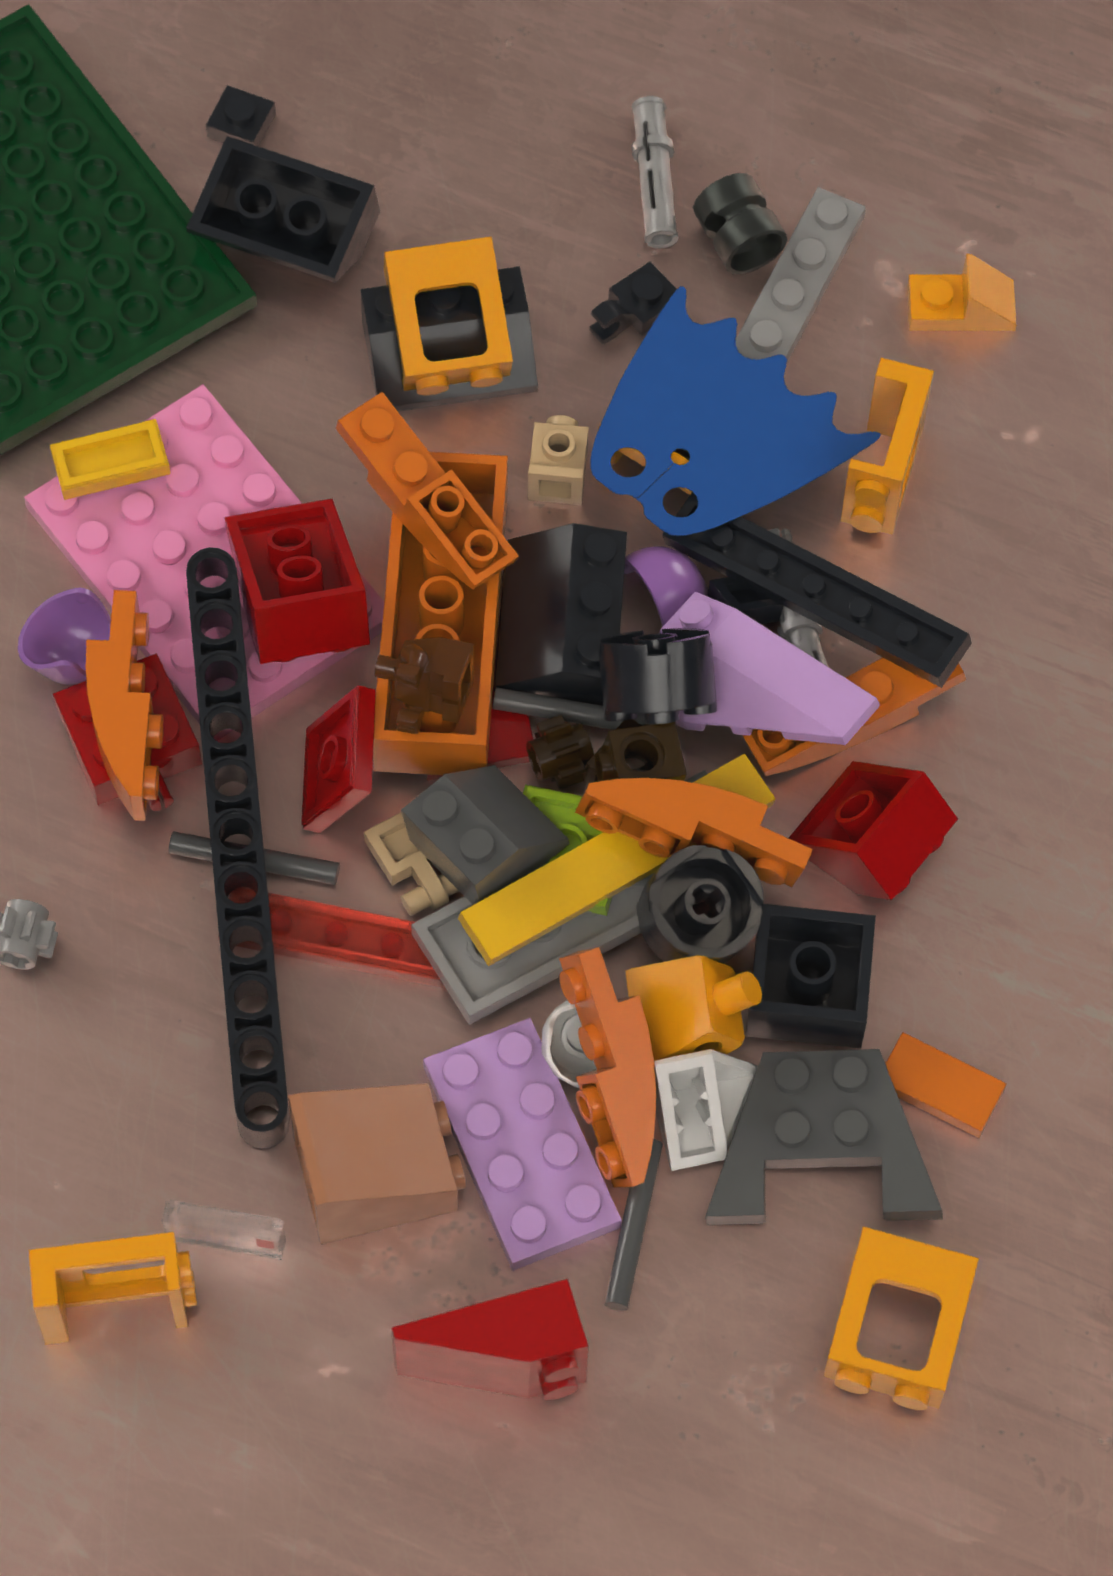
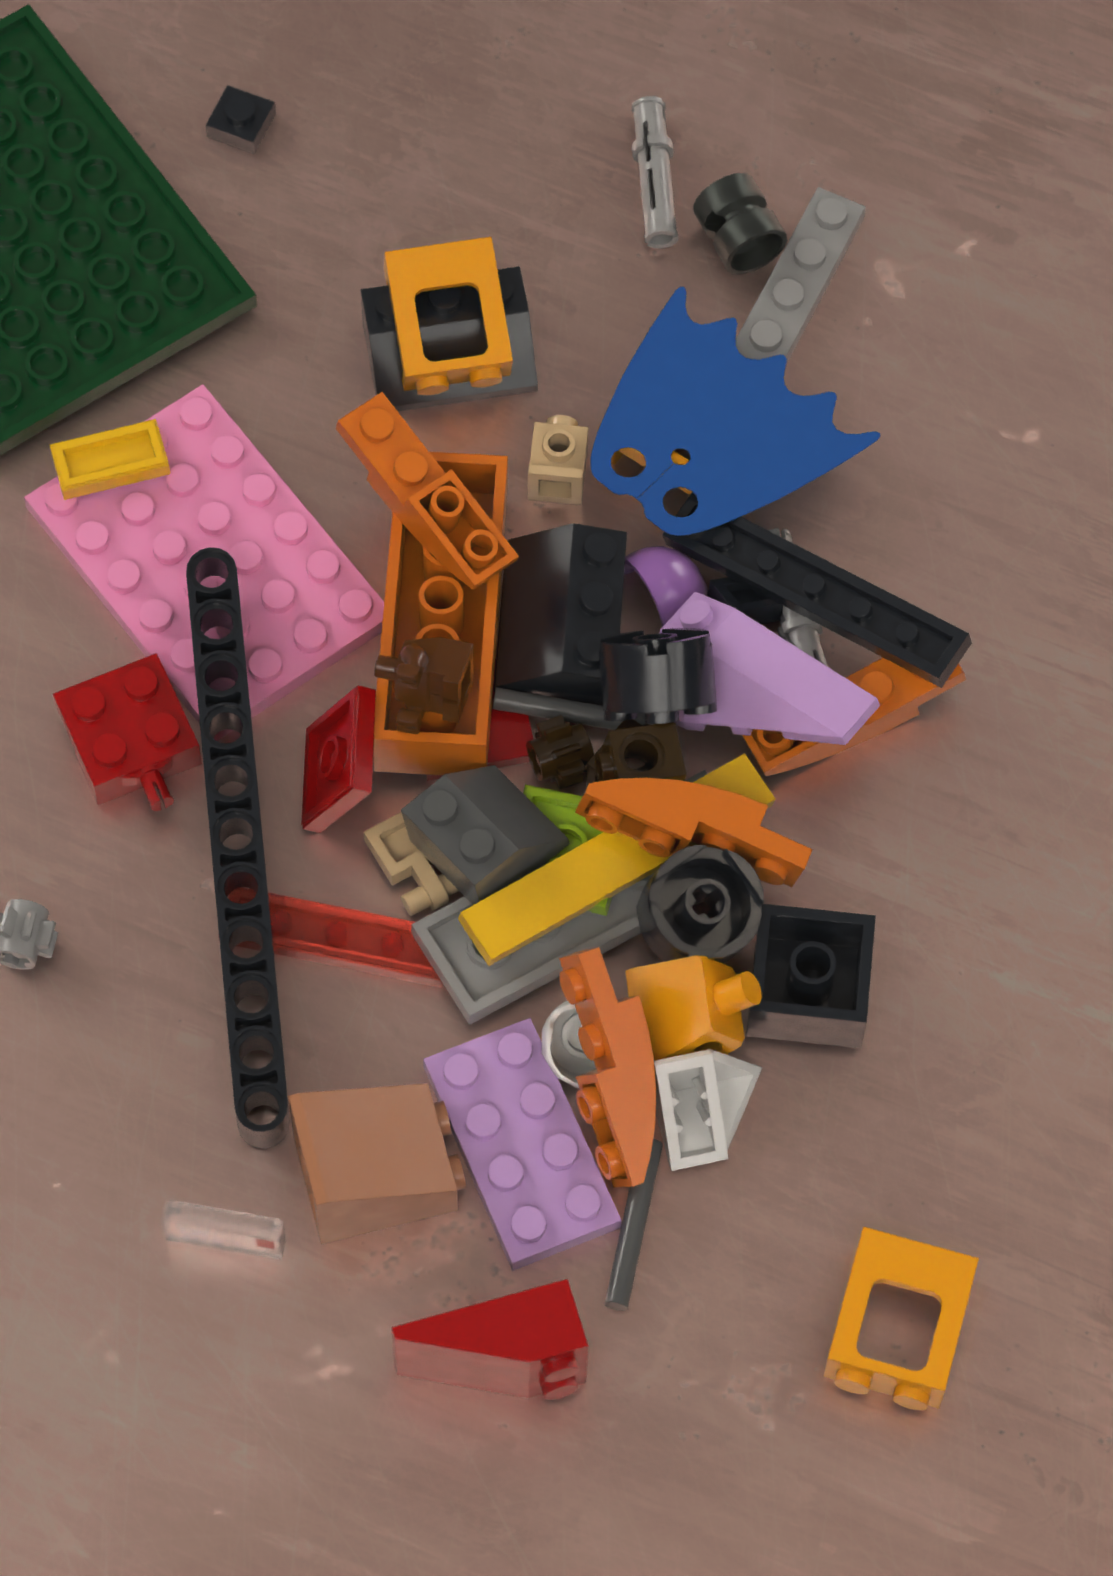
medium lavender helmet [18,588,111,685] -> none
light orange window [28,1232,197,1345] -> none
orange slope [85,590,163,821] -> none
dark grey bar [169,831,340,885] -> none
black slope [186,136,380,283] -> none
red slope [224,498,370,664] -> none
black plate [589,262,677,344] -> none
dark grey wing [705,1049,943,1225] -> none
red slope [789,761,958,901] -> none
light orange window [840,358,934,535] -> none
orange tile [885,1032,1007,1138] -> none
light orange slope [907,254,1017,331] -> none

